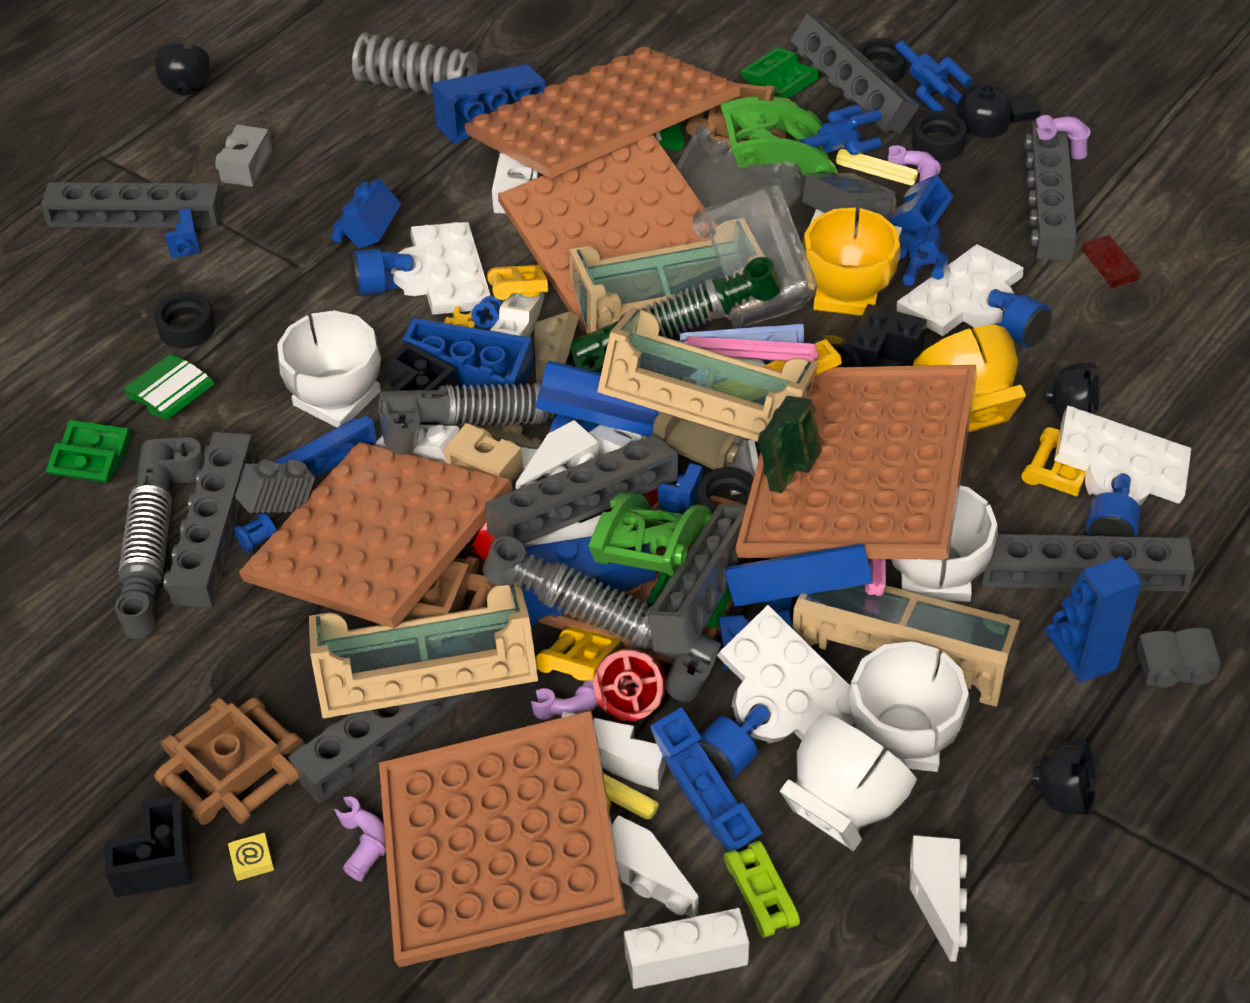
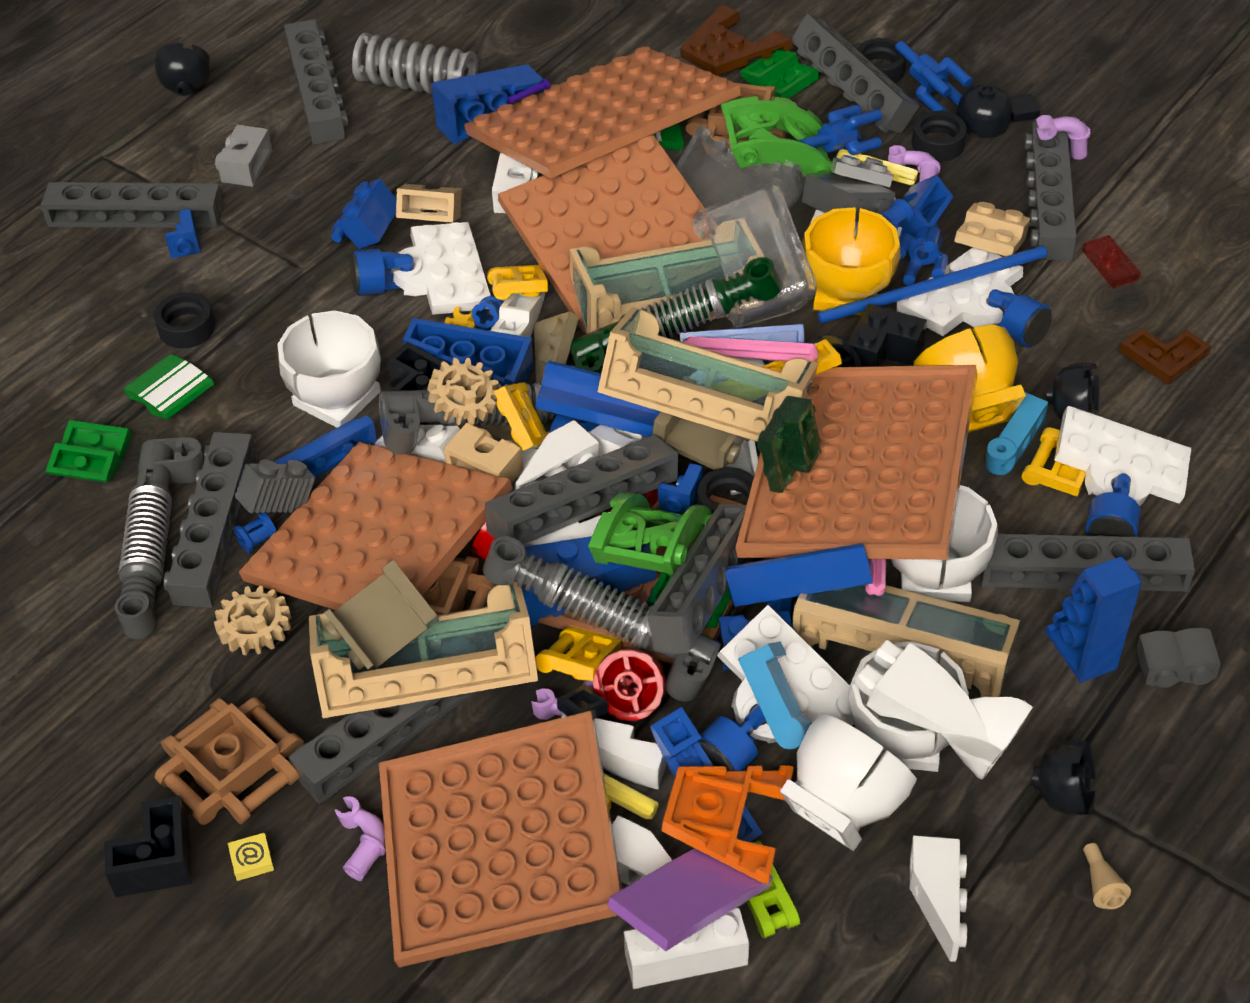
none -> tan gear [214,586,291,655]
none -> dark grey brick [284,19,348,145]
none -> dark tan panel [324,560,439,671]
none -> tan brick [396,184,462,222]
none -> tan gear [427,358,499,425]
none -> yellow plate [494,382,550,451]
none -> dark purple piece [507,78,550,104]
none -> black tile [557,685,609,719]
none -> medium lavender tile [608,848,772,951]
none -> orange wing [662,765,794,884]
none -> reddish brown wing [680,4,793,76]
none -> dark azure leg [738,641,812,749]
none -> blue piece [817,245,1047,324]
none -> light grey plate [830,155,893,187]
none -> white hips [855,640,1033,780]
none -> blue bush [878,199,914,231]
none -> tan plate [954,202,1031,256]
none -> dark azure leg [985,392,1048,475]
none -> tan cone [1083,843,1131,910]
none -> reddish brown plate [1119,328,1211,385]

